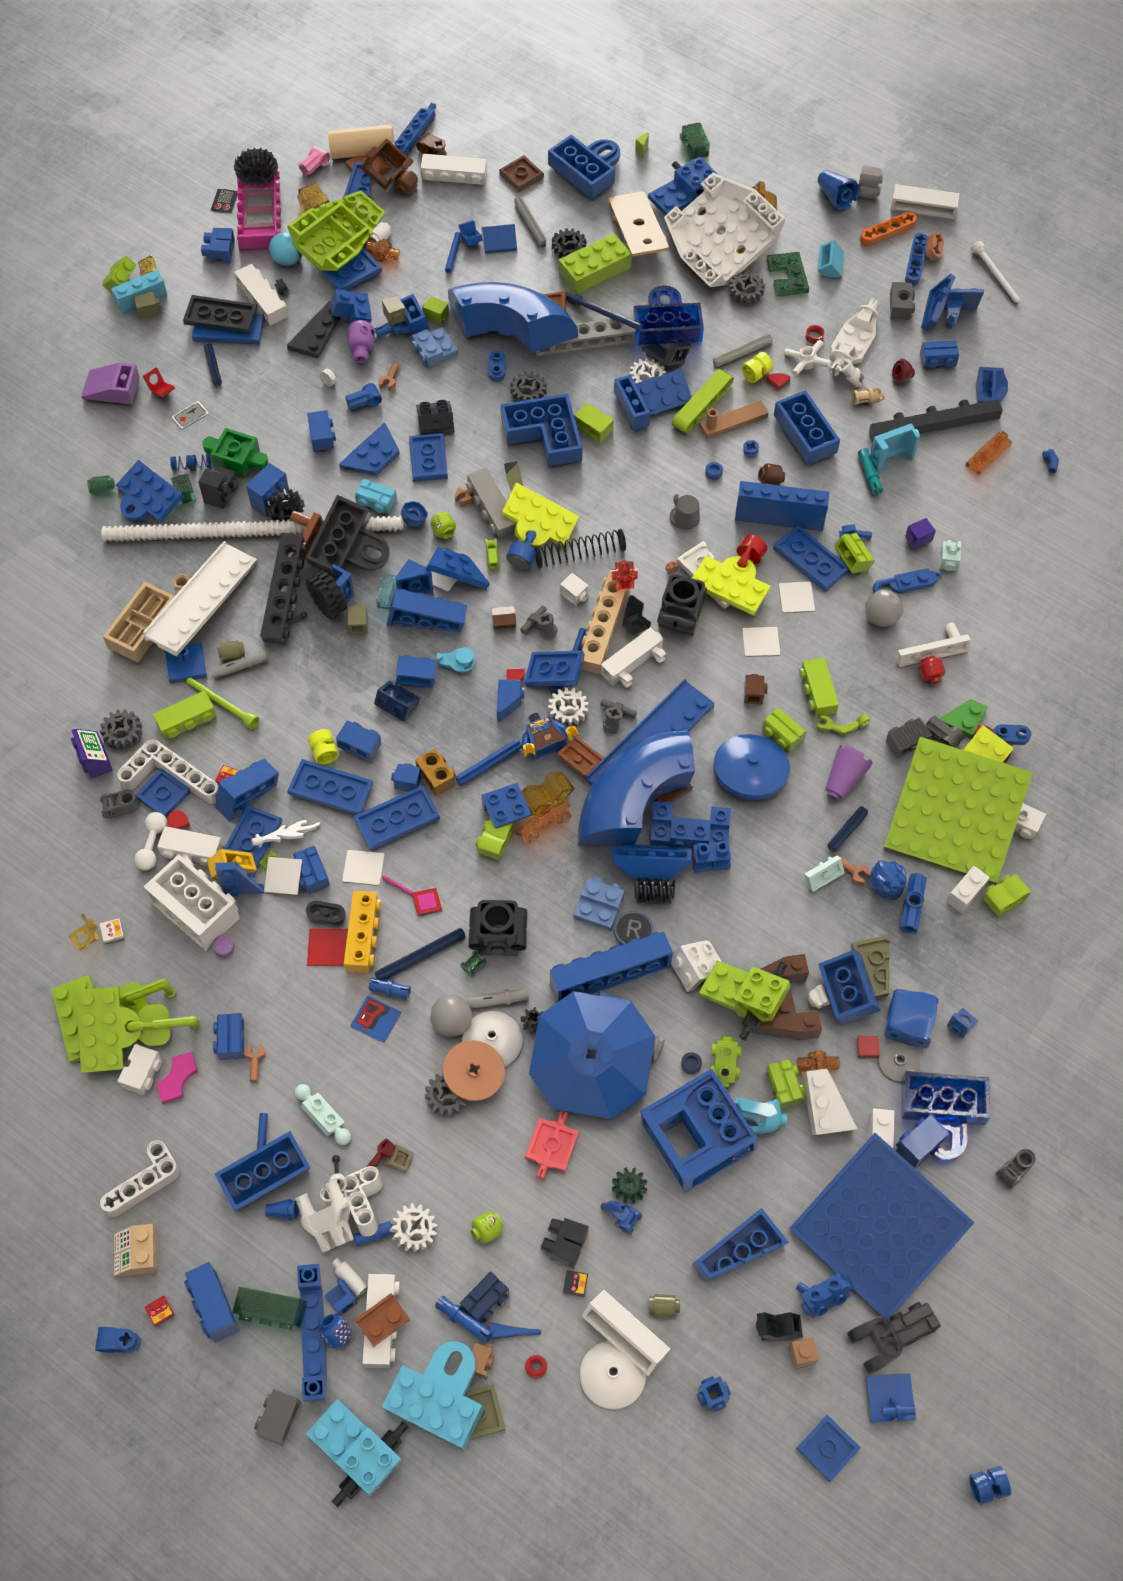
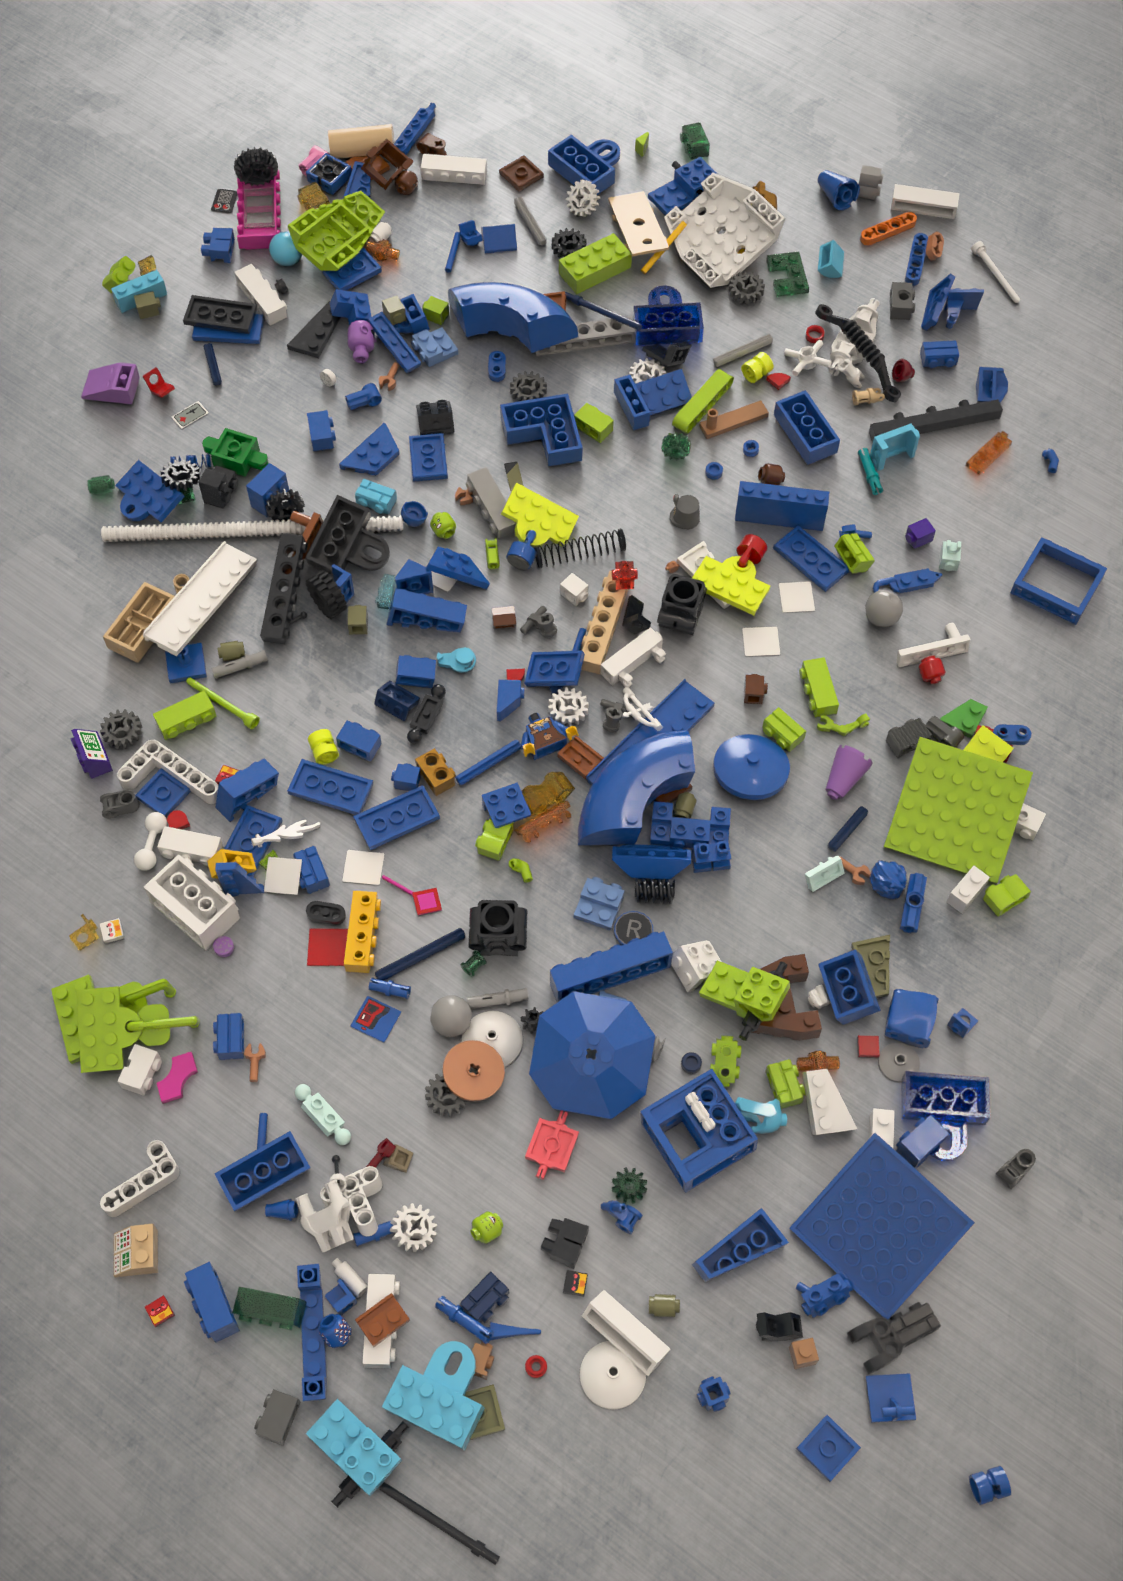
blue piece [95,1327,141,1353] -> none
none -> black gear [161,459,200,491]
none -> piece [306,153,352,195]
none -> blue plate [368,312,421,373]
none -> black bar [379,1482,500,1565]
none -> black plate [407,684,446,744]
none -> lime arm [508,858,533,883]
none -> white gear [566,180,600,217]
none -> white piece [622,687,663,731]
none -> yellow bar [641,221,687,274]
none -> clear green gear [661,431,691,460]
none -> olive brick [673,792,697,819]
none -> white axle [685,1092,715,1132]
none -> black piece [815,304,901,402]
none -> blue window [1010,537,1107,625]

